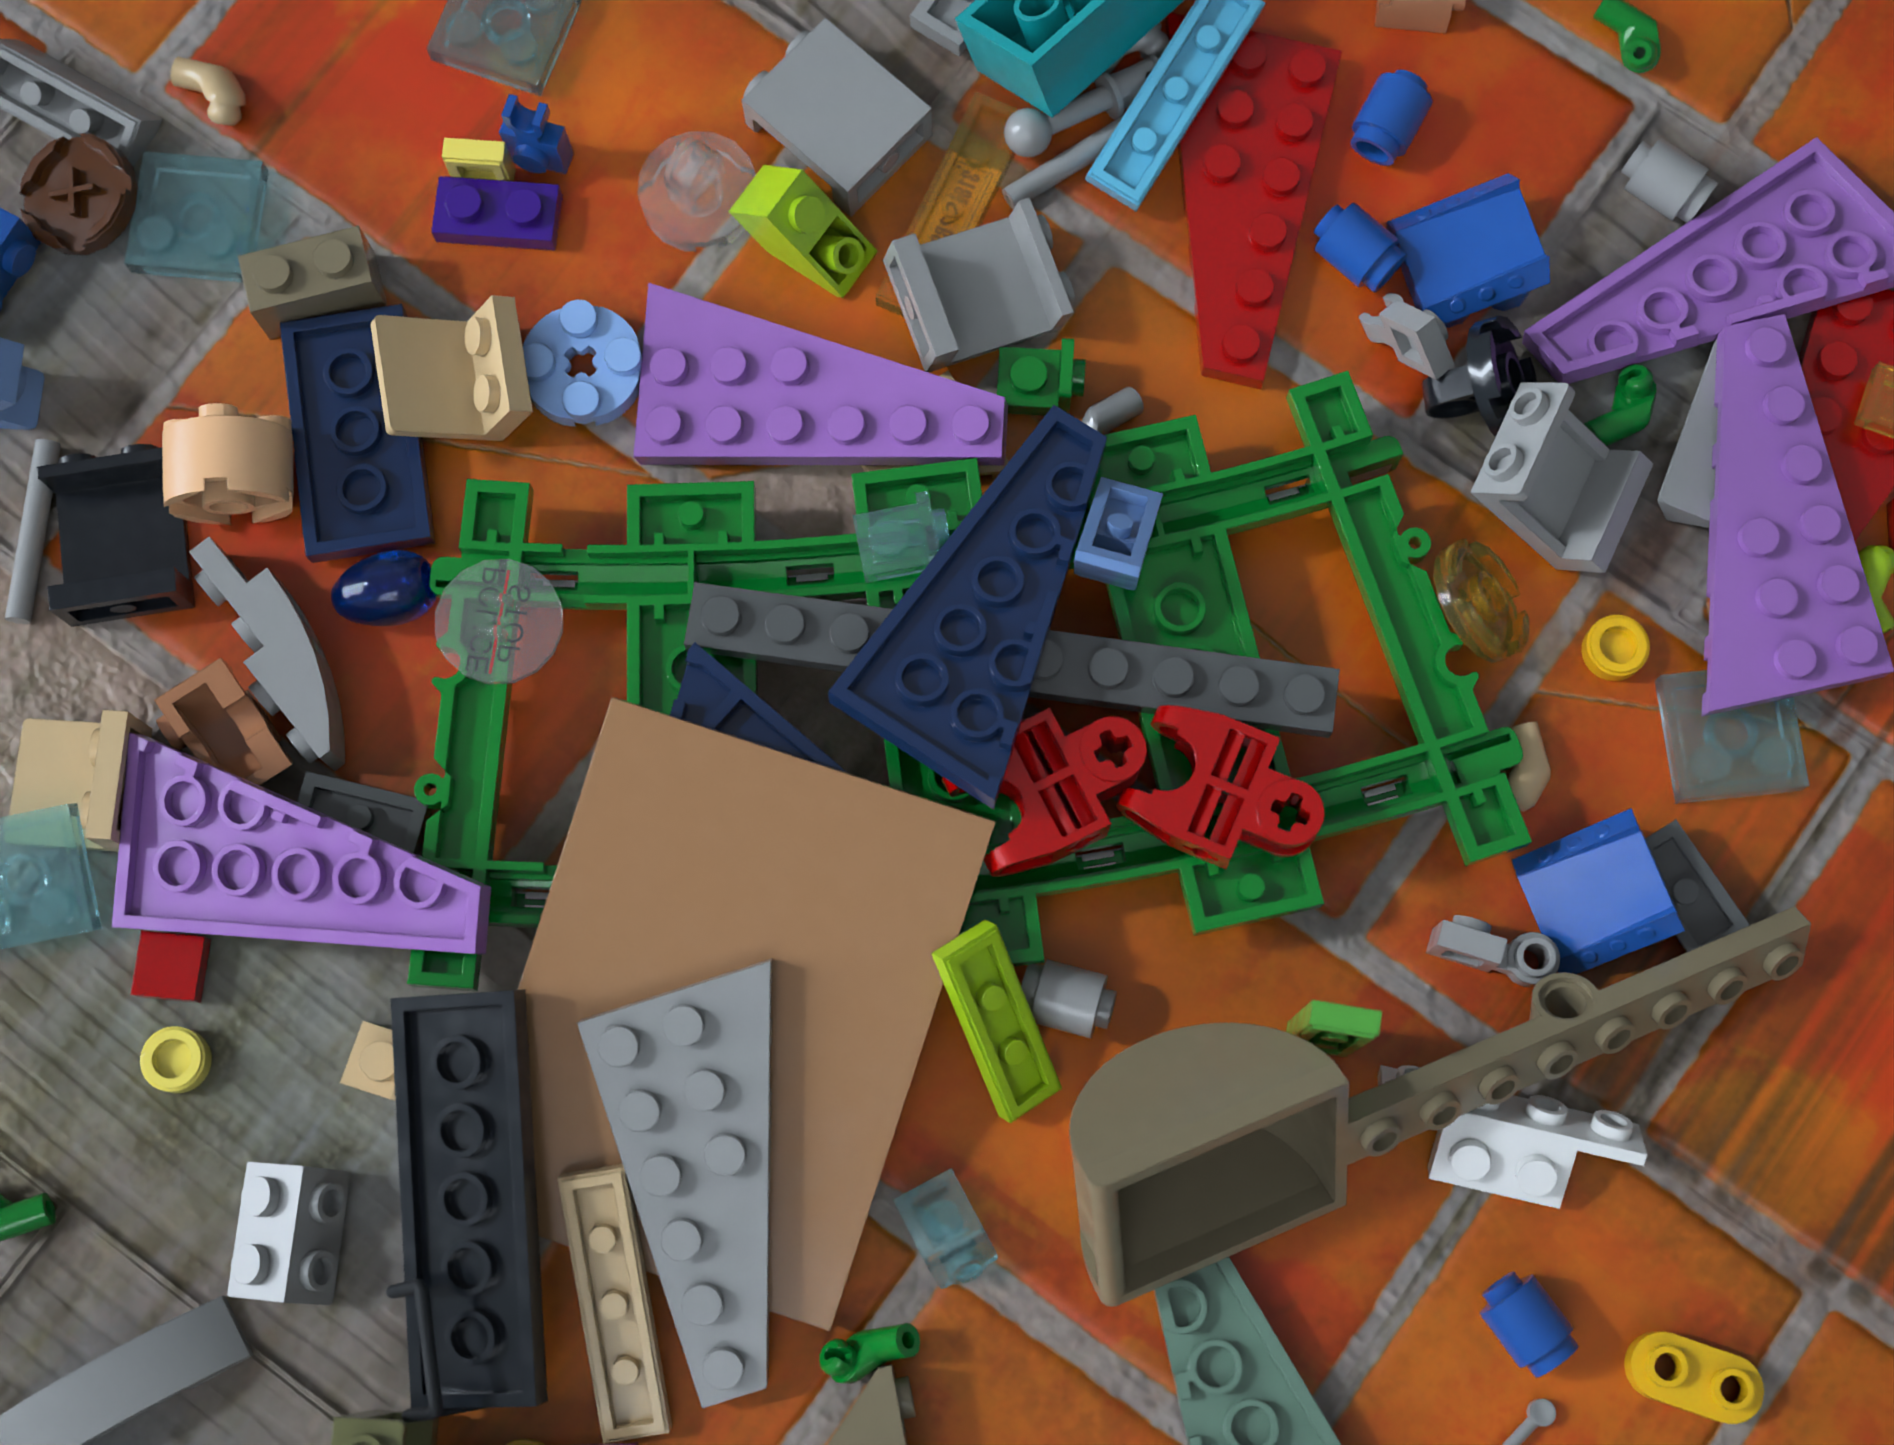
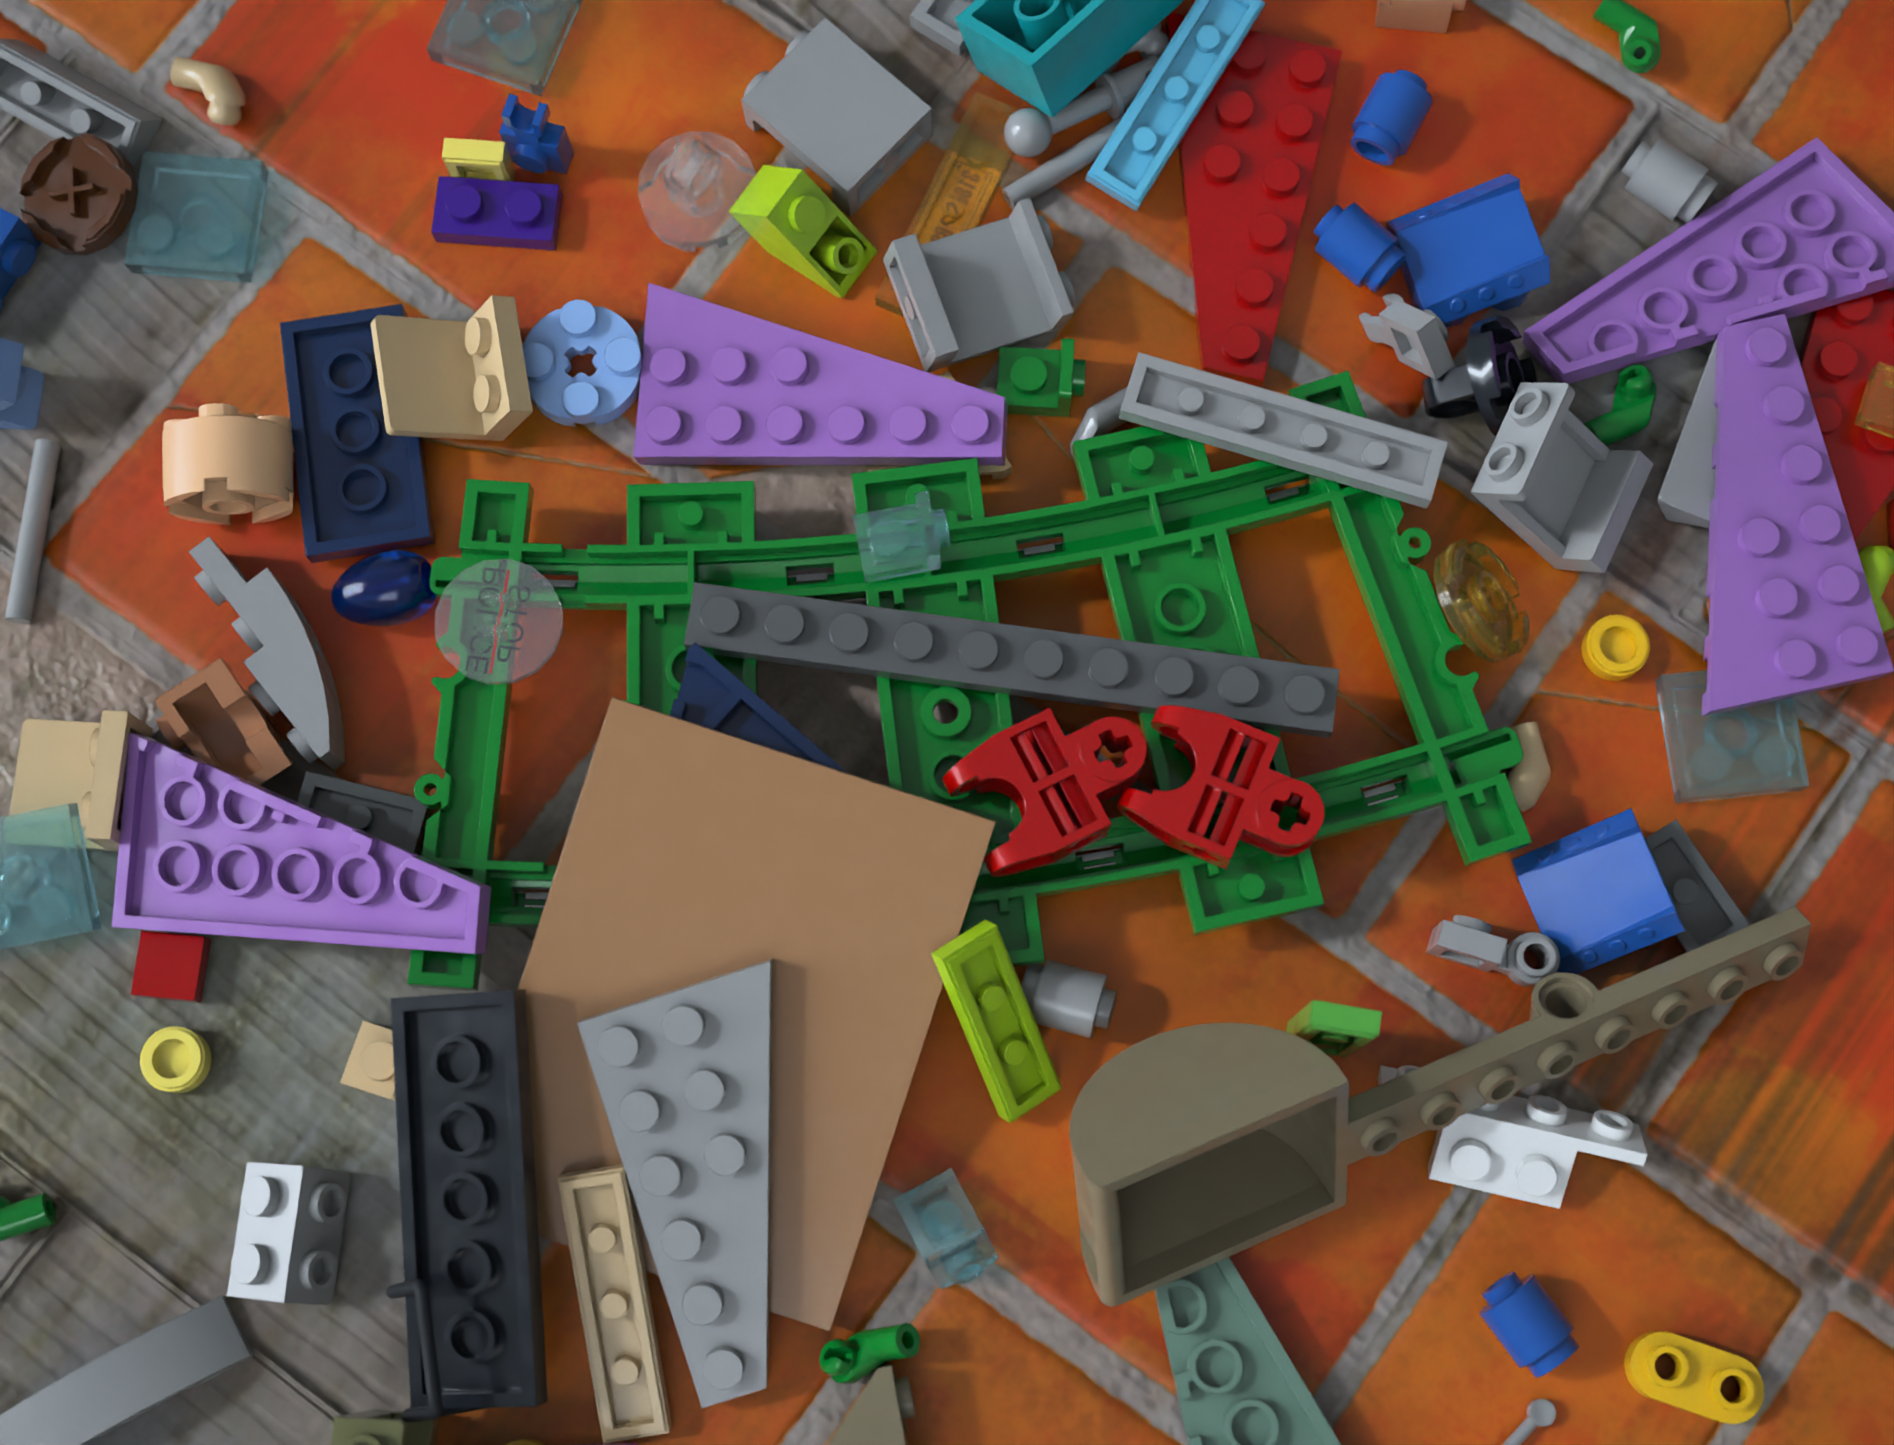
black panel [37,444,195,627] -> none
dark tan brick [238,225,388,340] -> none
dark blue wing [828,405,1107,810] -> none
medium blue slope [1074,477,1163,590] -> none
none -> light grey plate [1119,352,1448,509]

